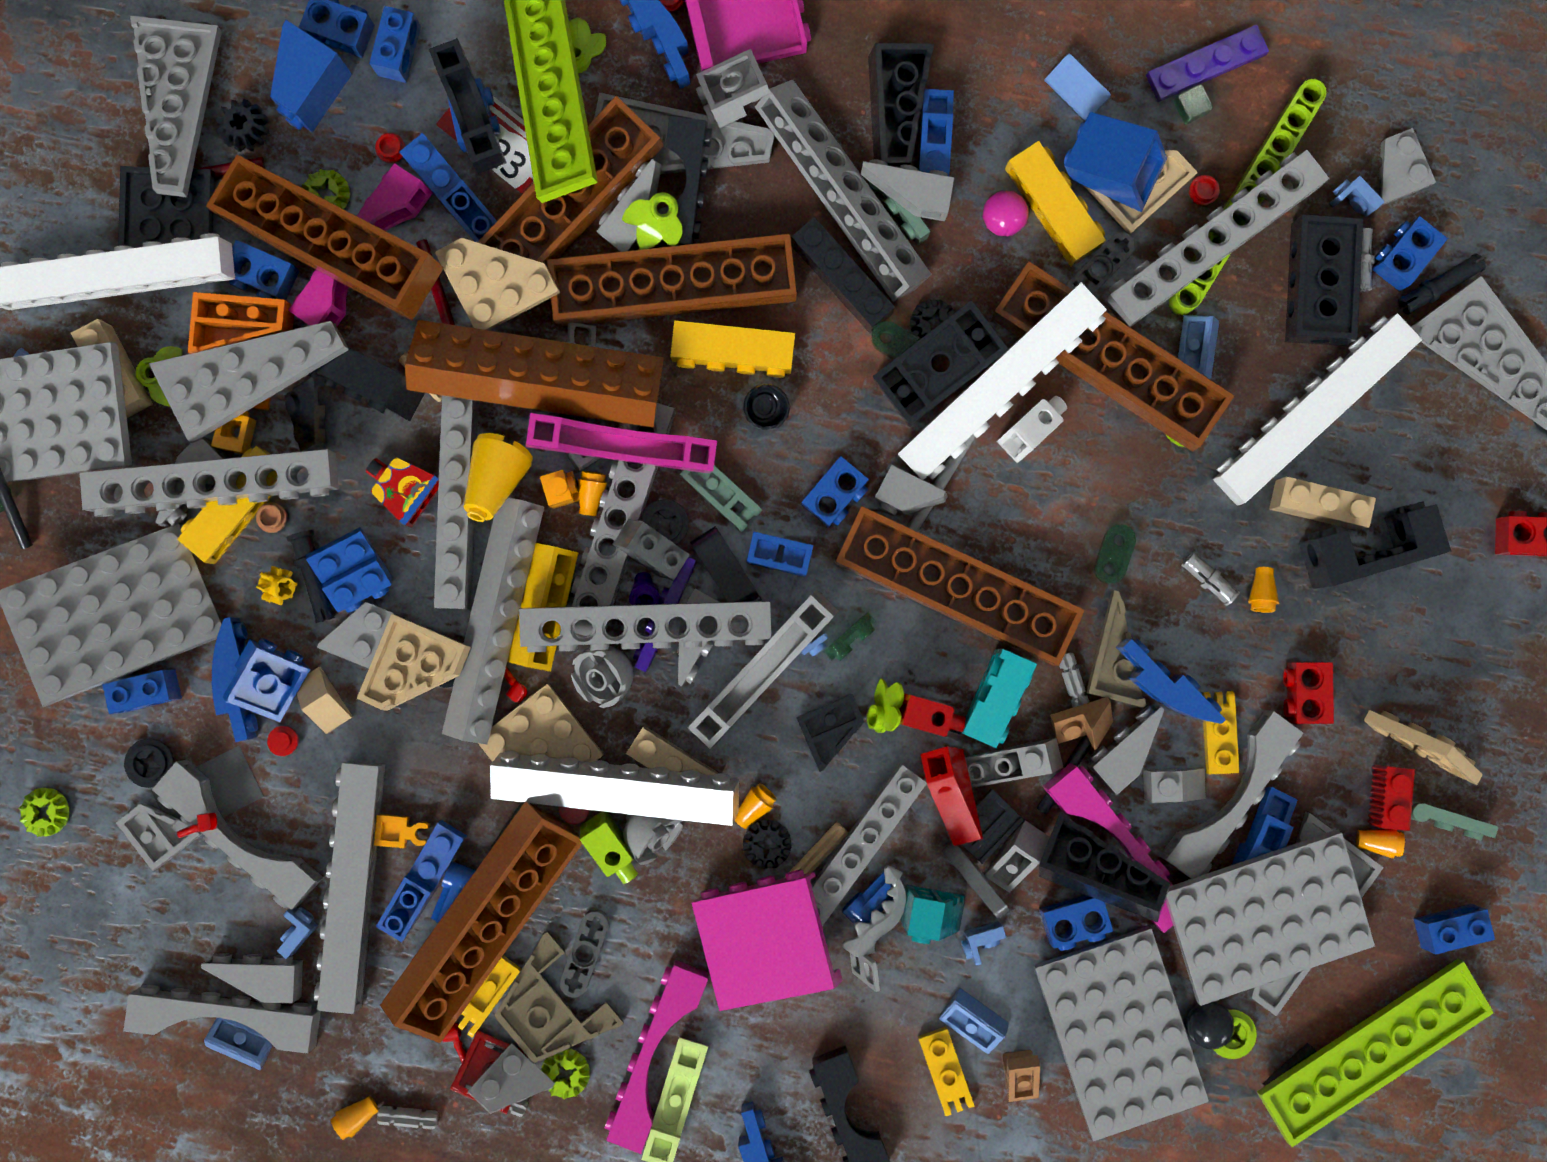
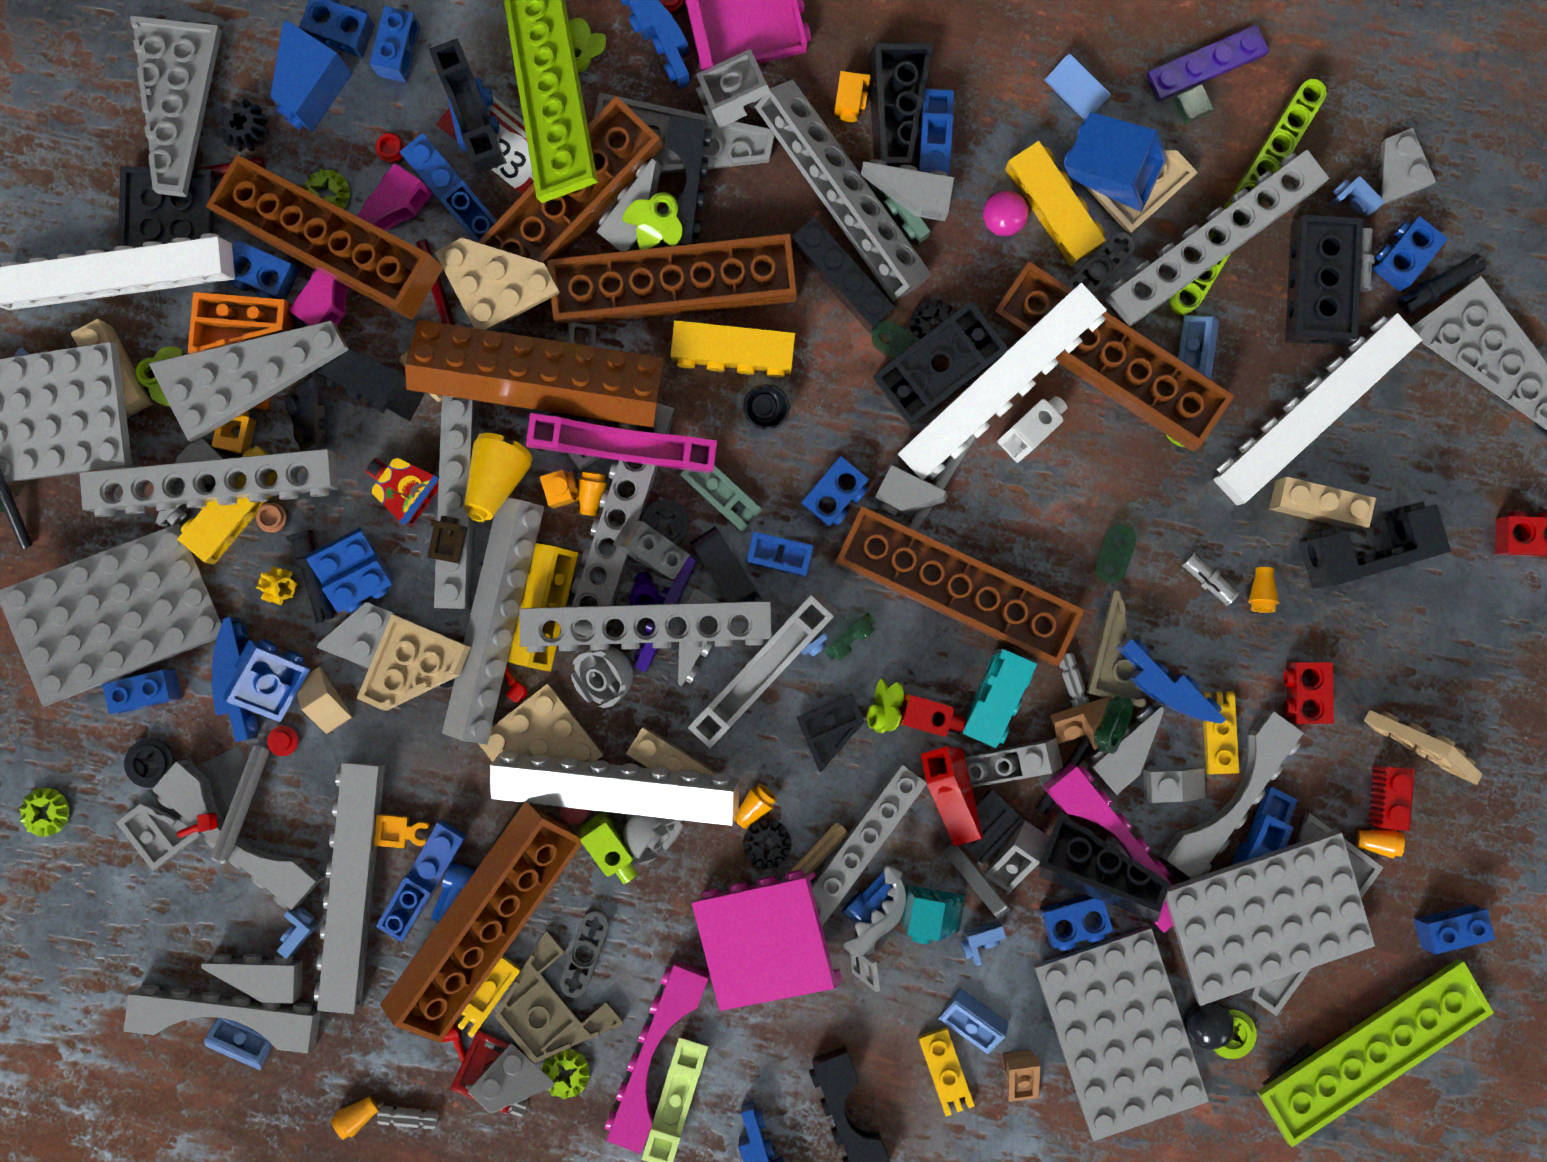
red plate [1189,175,1220,206] -> none
sand green plate [1411,801,1498,841] -> none
none -> light grey axle [211,745,269,864]
none -> dark brown bracket [427,516,467,564]
none -> light orange brick [834,71,870,122]
none -> clear green plate [1094,696,1133,754]

